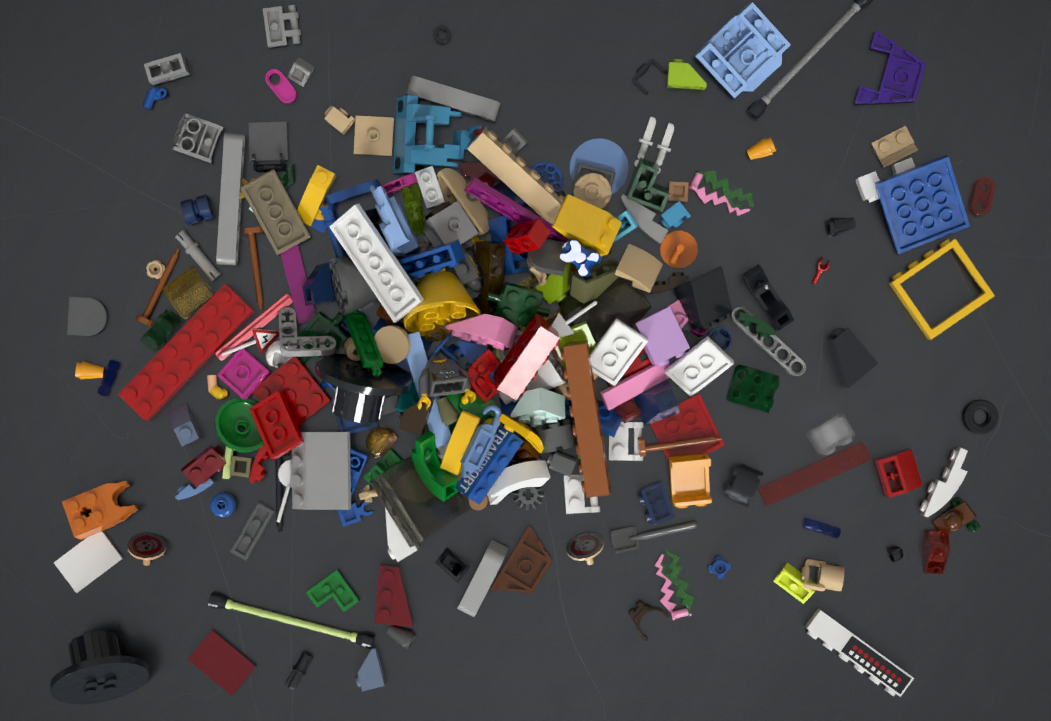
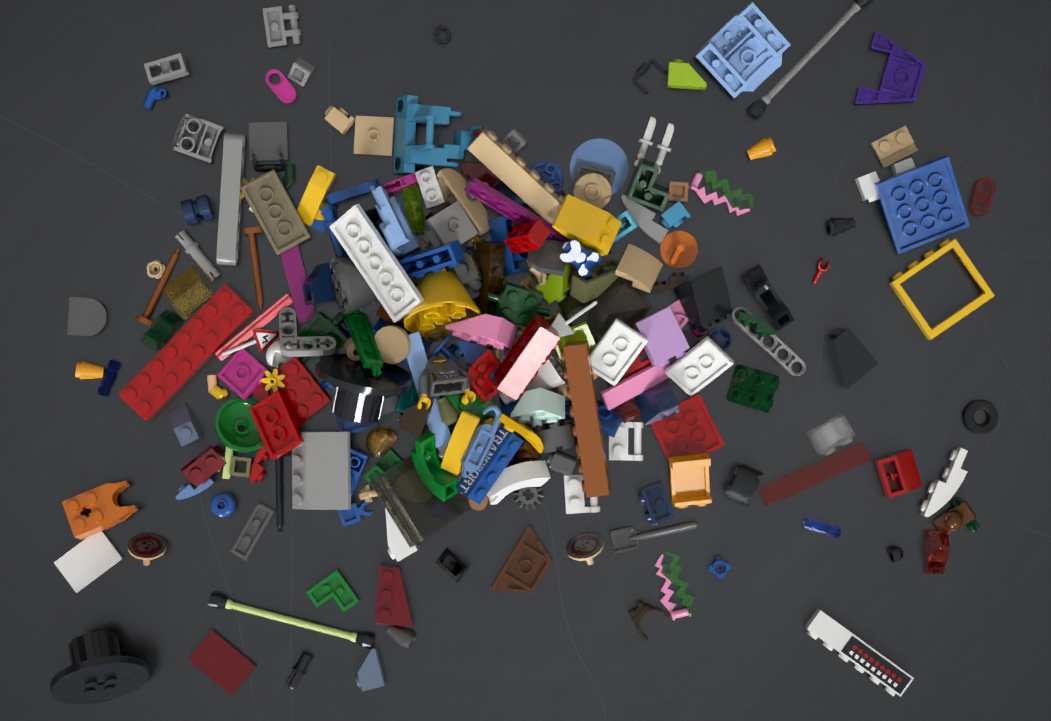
white piece [277,459,292,523] -> none
light grey beam [406,76,501,122] -> none
light grey beam [457,539,509,617] -> none
dark orange piece [637,436,721,457] -> none
neon yellow slope [773,563,816,604] -> none
tan piece [802,559,844,592] -> none
none -> yellow plant [261,368,285,392]

